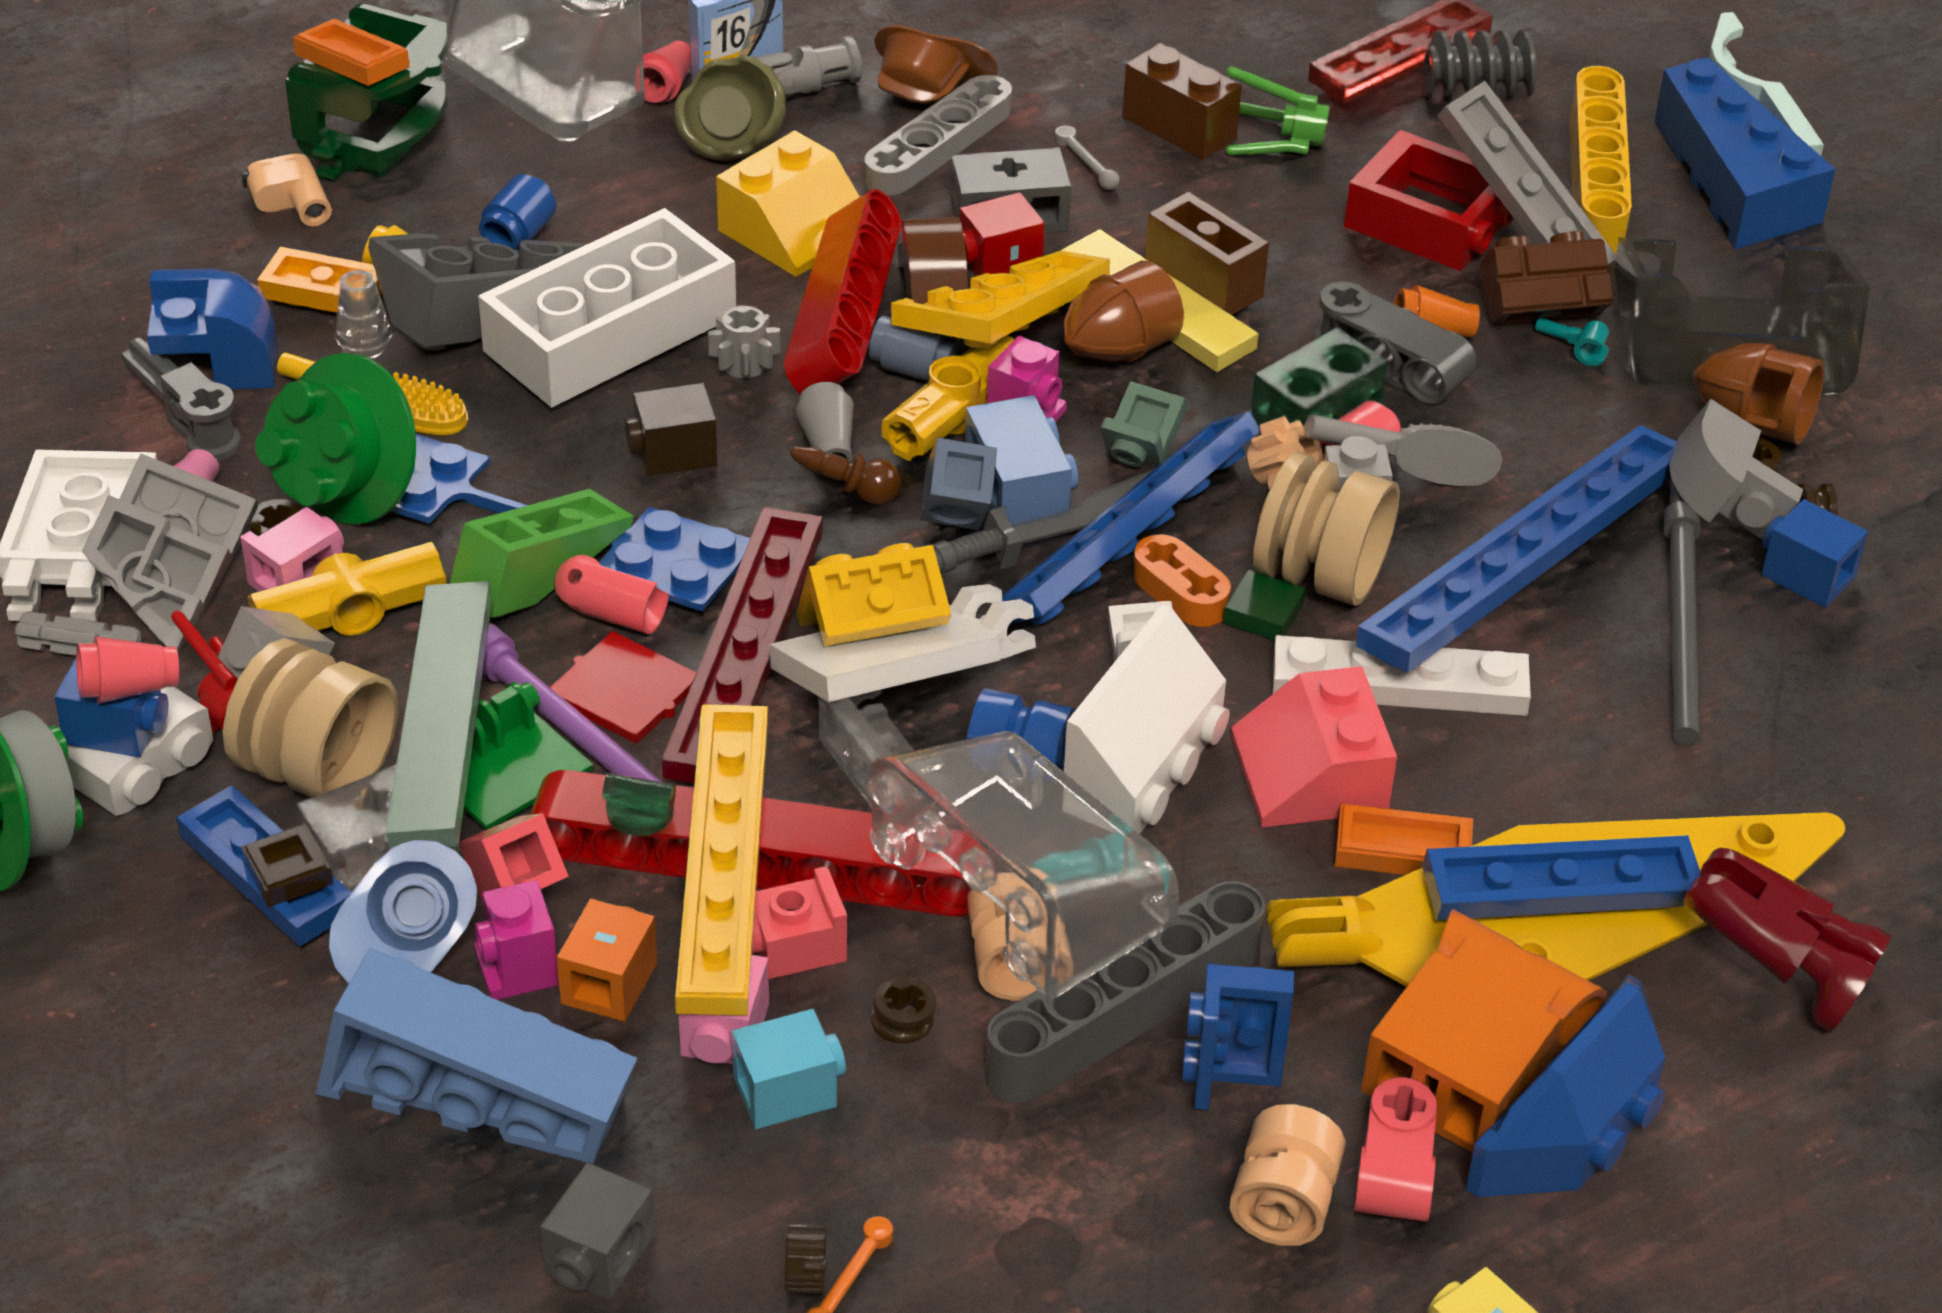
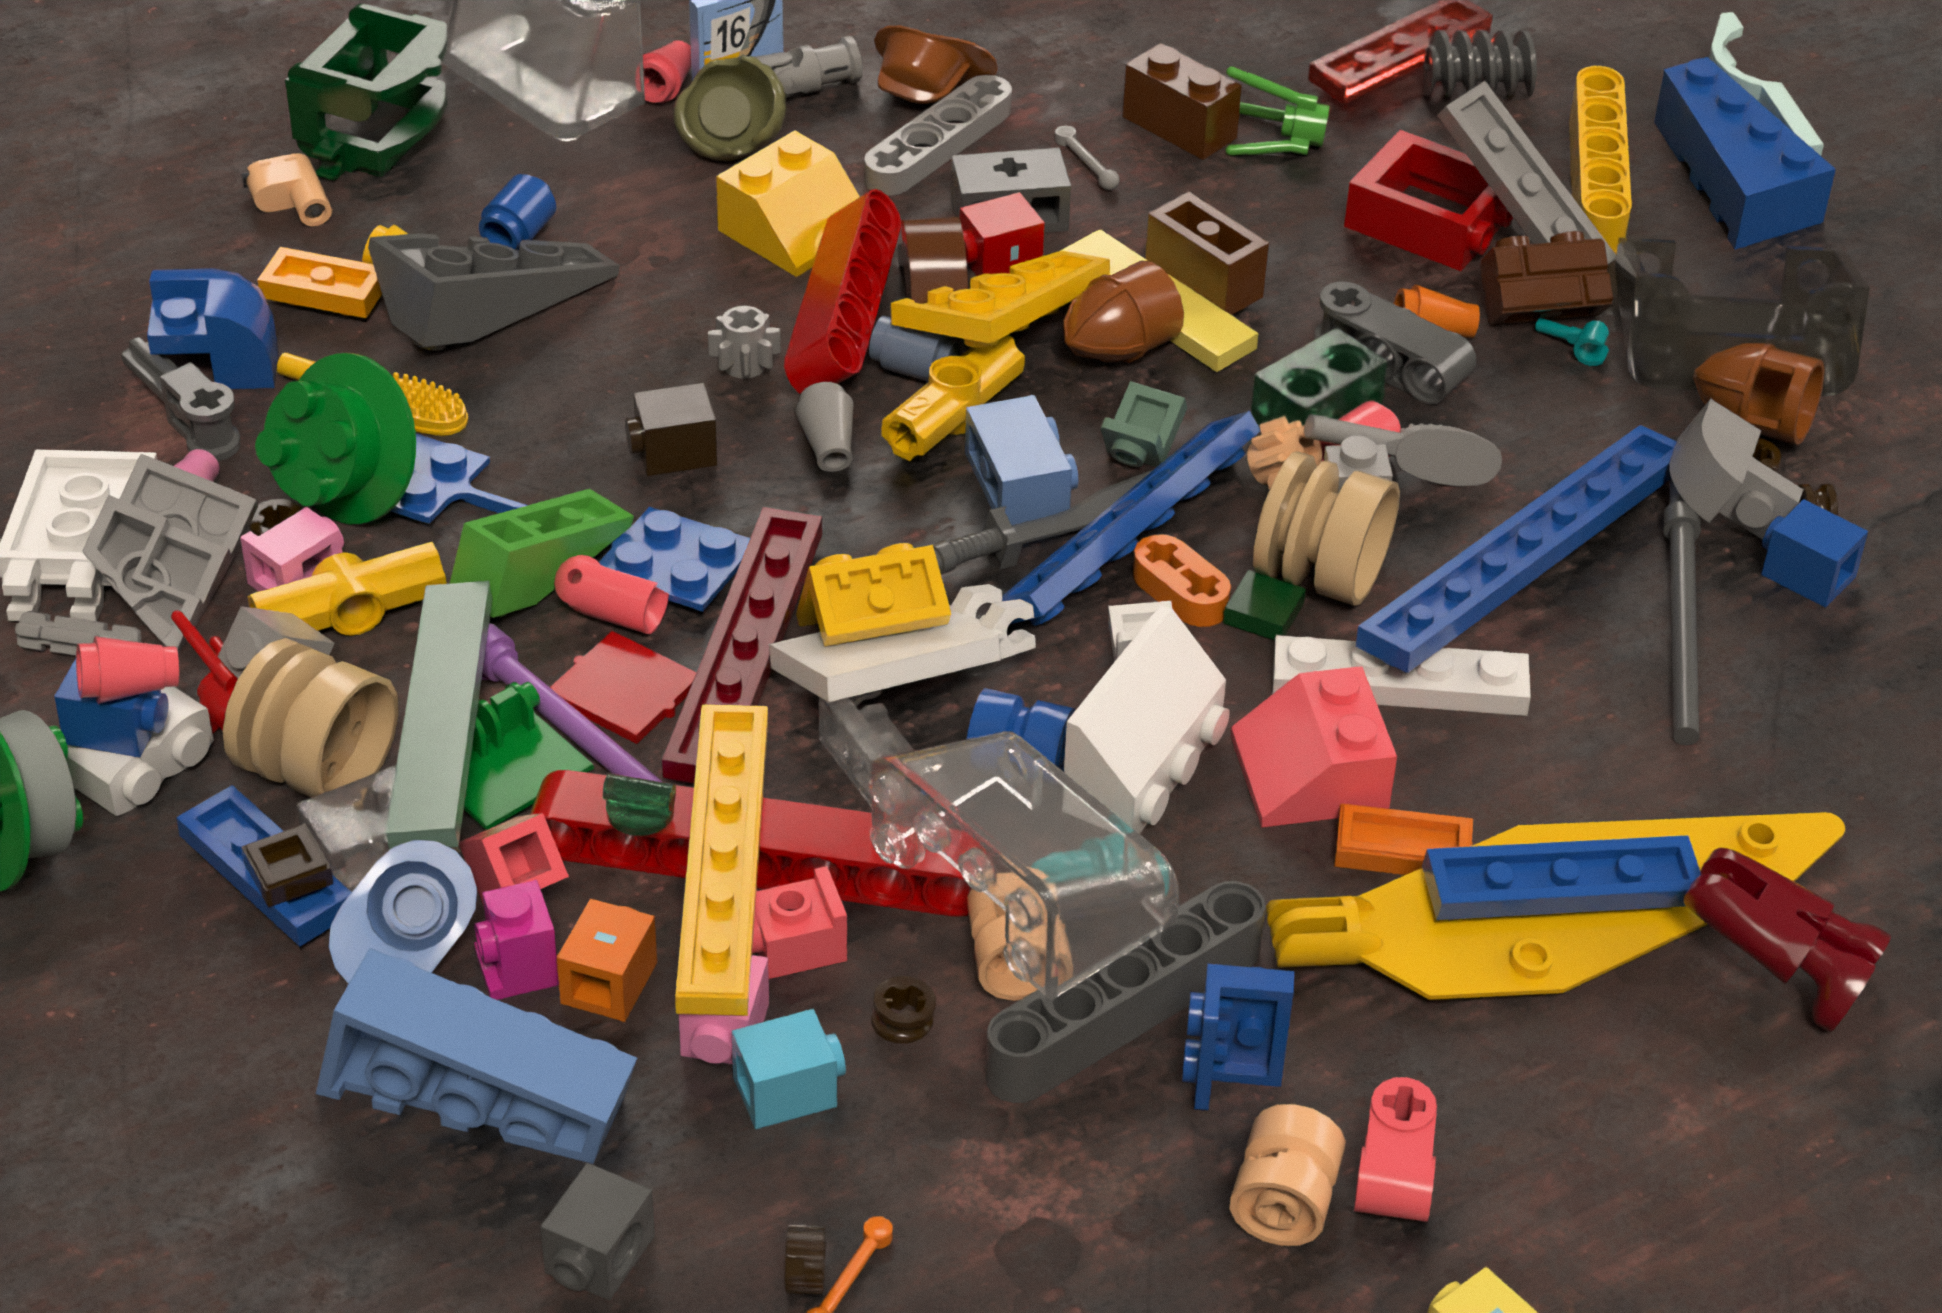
orange tile [293,19,410,86] -> none
clear cone [334,270,393,359] -> none
white brick [478,208,736,408] -> none
reddish brown bar [790,447,901,504] -> none
sand blue brick [919,438,998,530] -> none
dark pink brick [987,336,1067,422] -> none
orange piece [1361,909,1607,1153] -> none
blue wedge [1466,974,1665,1197] -> none

